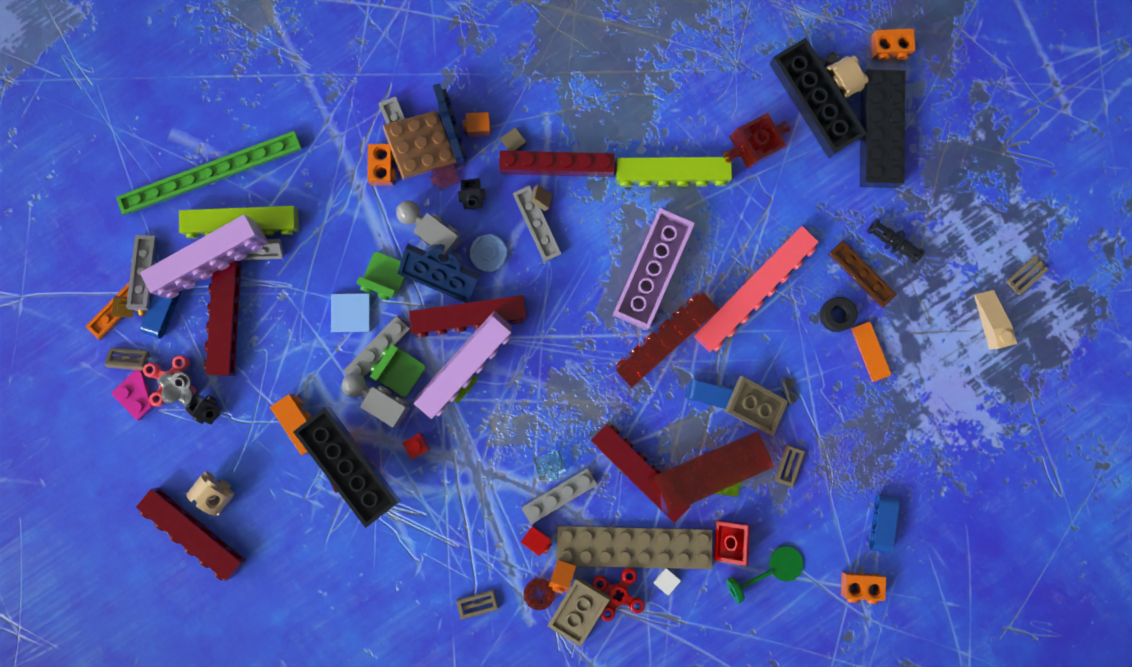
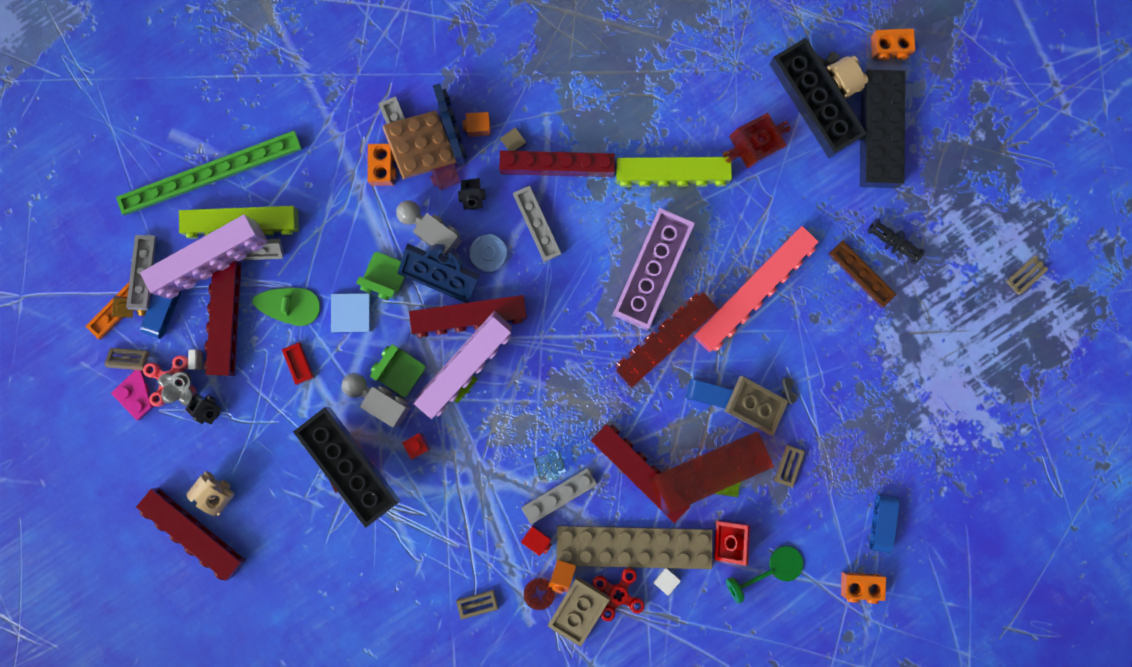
orange brick [270,394,312,455] -> none
light grey plate [343,316,411,378] -> none
dark tan tile [531,184,552,211] -> none
black tyre [819,297,858,332] -> none
orange tile [851,322,891,382] -> none
tan slope [974,290,1017,350] -> none
none -> white tile [188,350,203,370]
none -> bright green shield [252,288,320,326]
none -> red tile [281,342,315,385]

